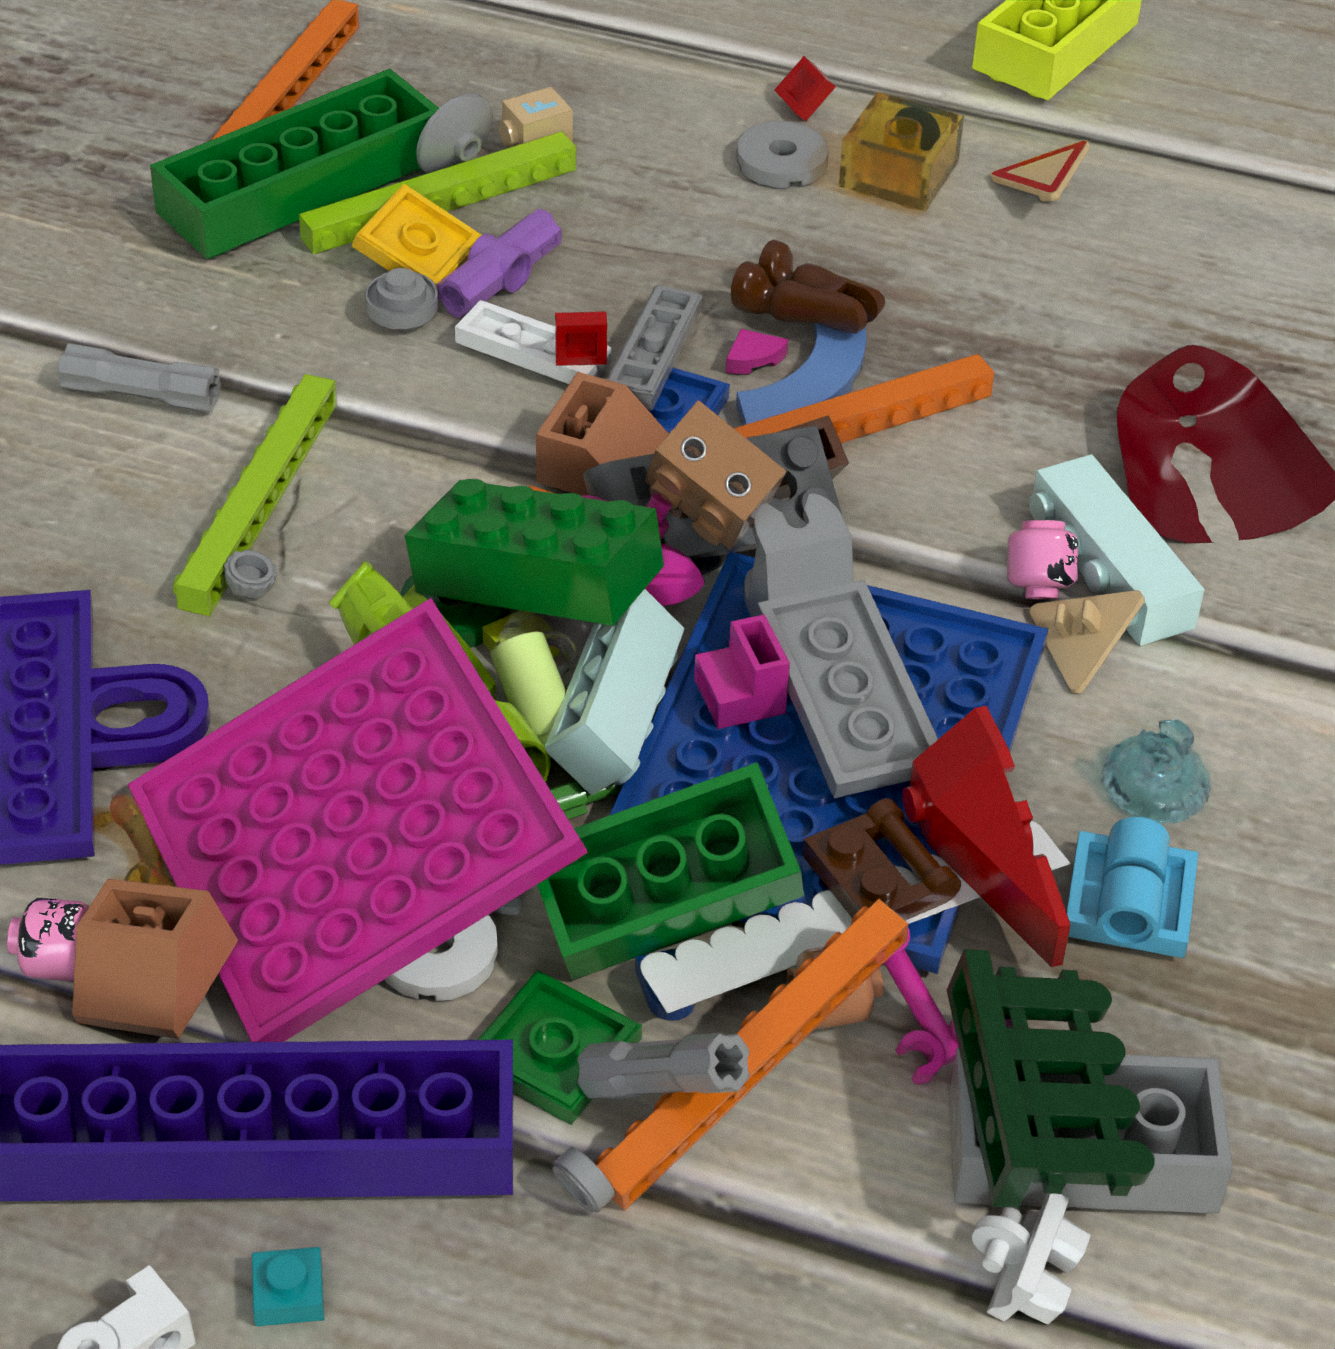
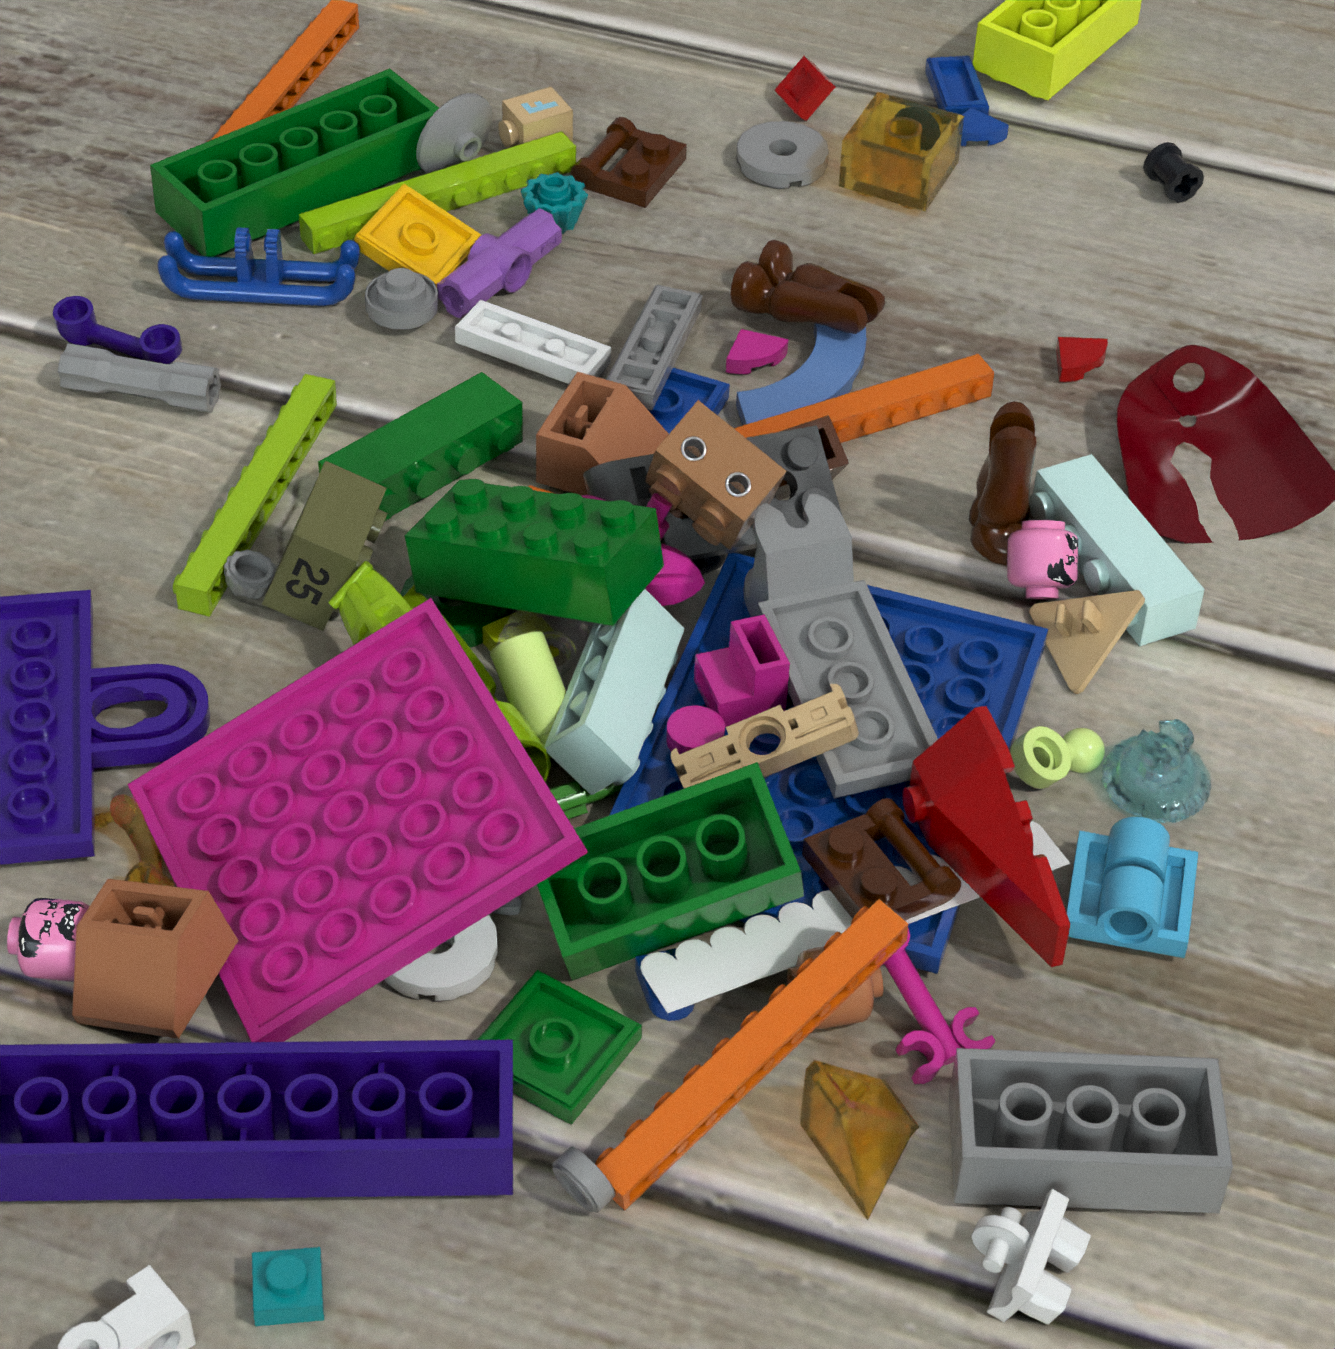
red plate [555,312,607,366] -> none
light grey axle [577,1033,750,1100] -> none
dark green fence [946,949,1155,1208] -> none
tan piece [990,140,1090,202] -> none
none -> dark purple bar [53,296,182,364]
none -> blue piece [157,227,360,306]
none -> olive brick [262,461,388,631]
none -> green brick [318,372,523,521]
none -> teal piece [520,172,588,234]
none -> reddish brown plate [570,117,687,208]
none -> dark pink tile [666,705,725,755]
none -> tan piece [670,683,859,789]
none -> clear yellow slope [800,1060,919,1220]
none -> blue tile [925,56,989,123]
none -> blue tile [944,107,1009,147]
none -> reddish brown piece [969,401,1037,566]
none -> yellowish green plate [1010,726,1105,789]
none -> red tile [1056,337,1108,382]
none -> black bush [1143,142,1204,203]

